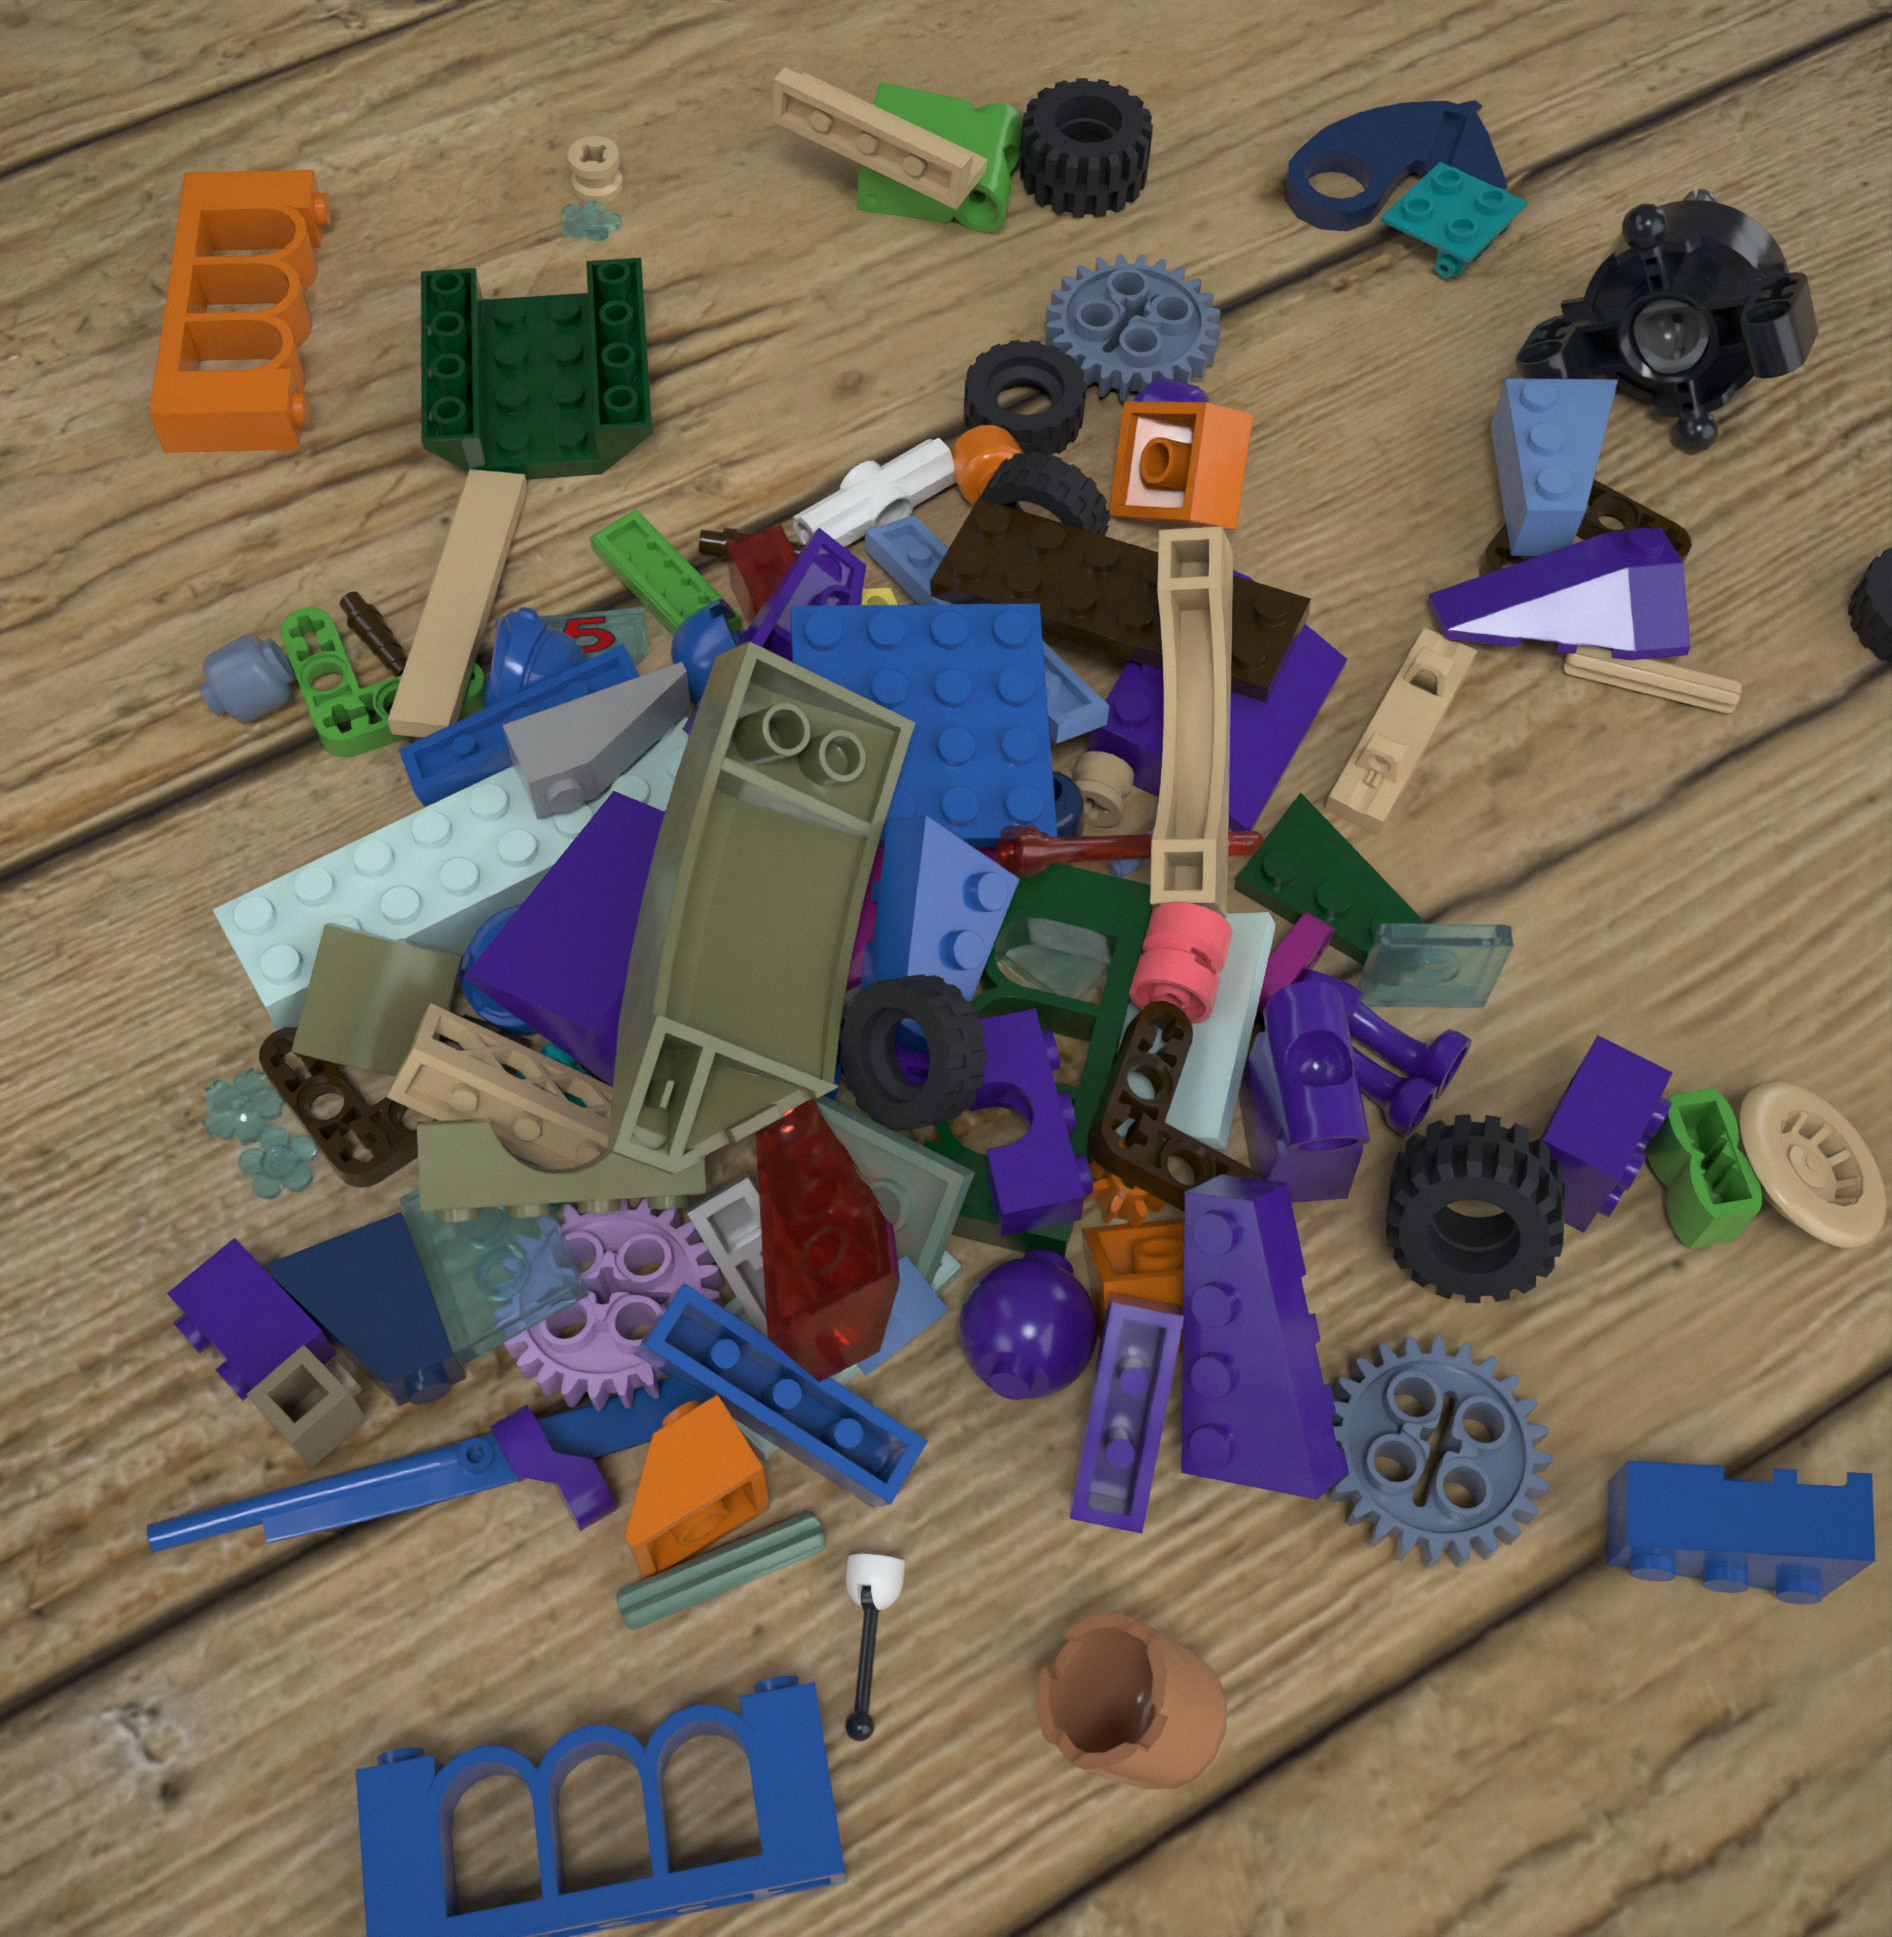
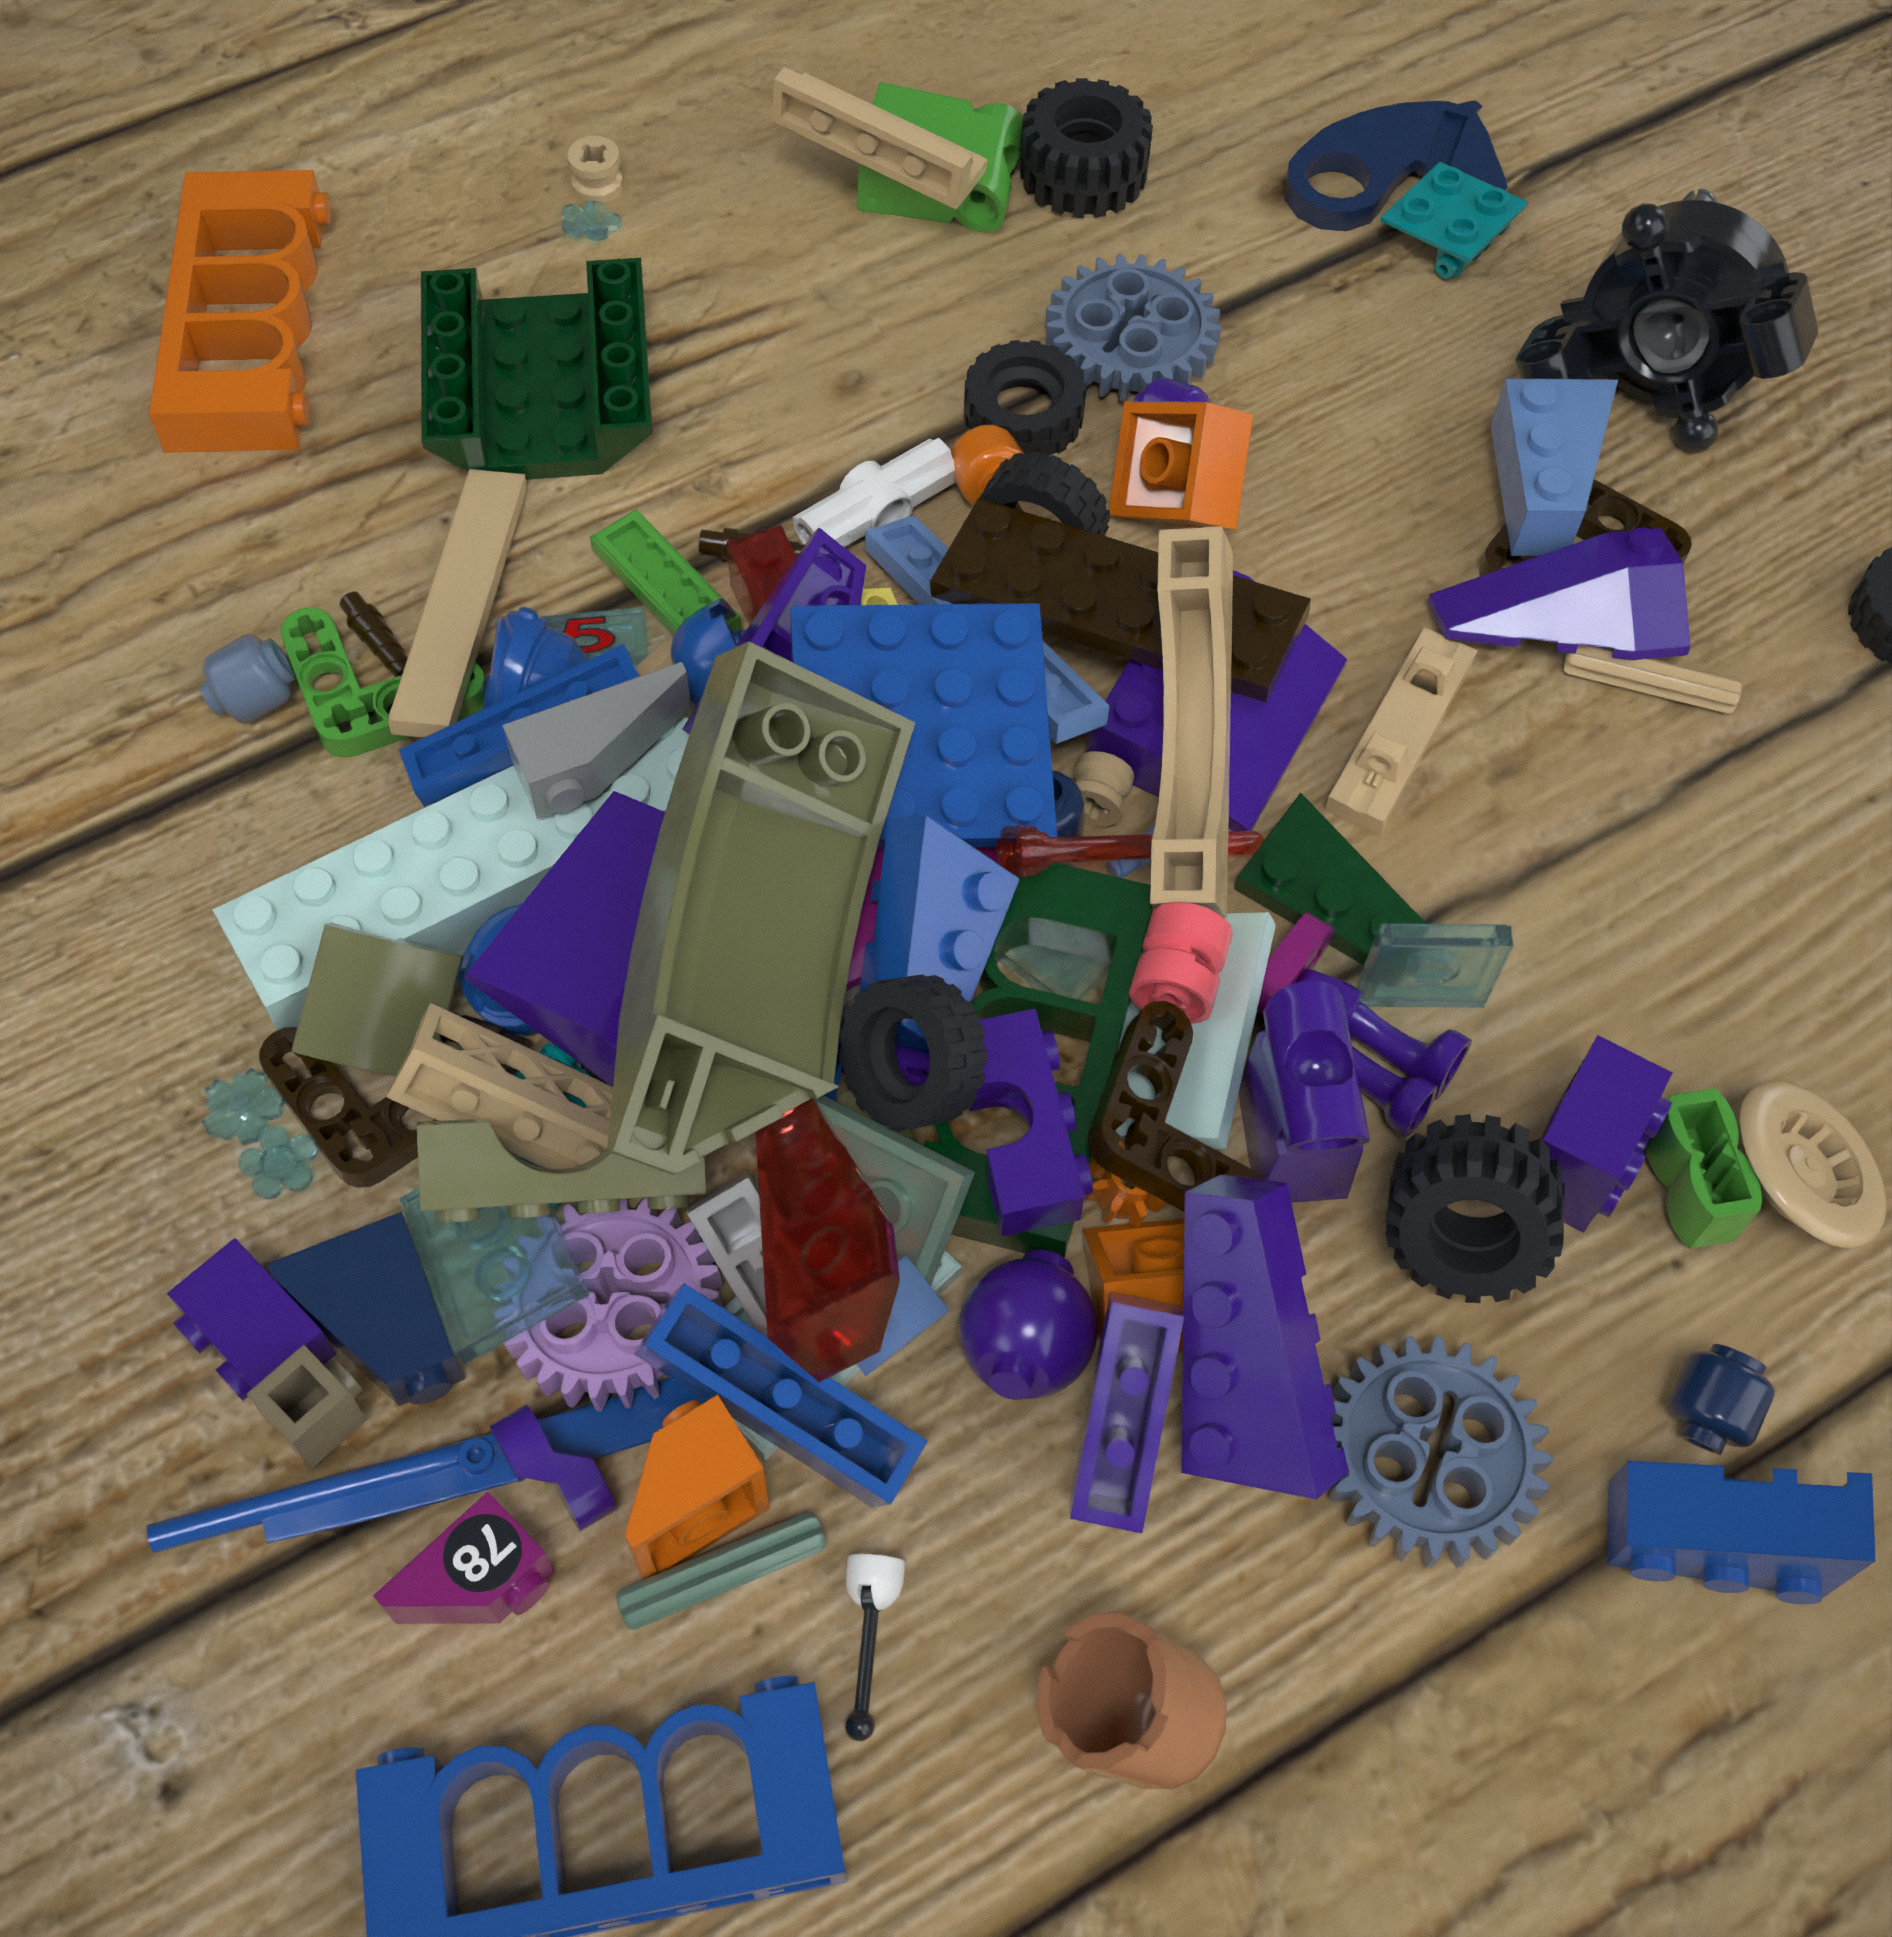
none -> magenta slope [373,1492,555,1624]
none -> dark blue head [1668,1344,1775,1455]

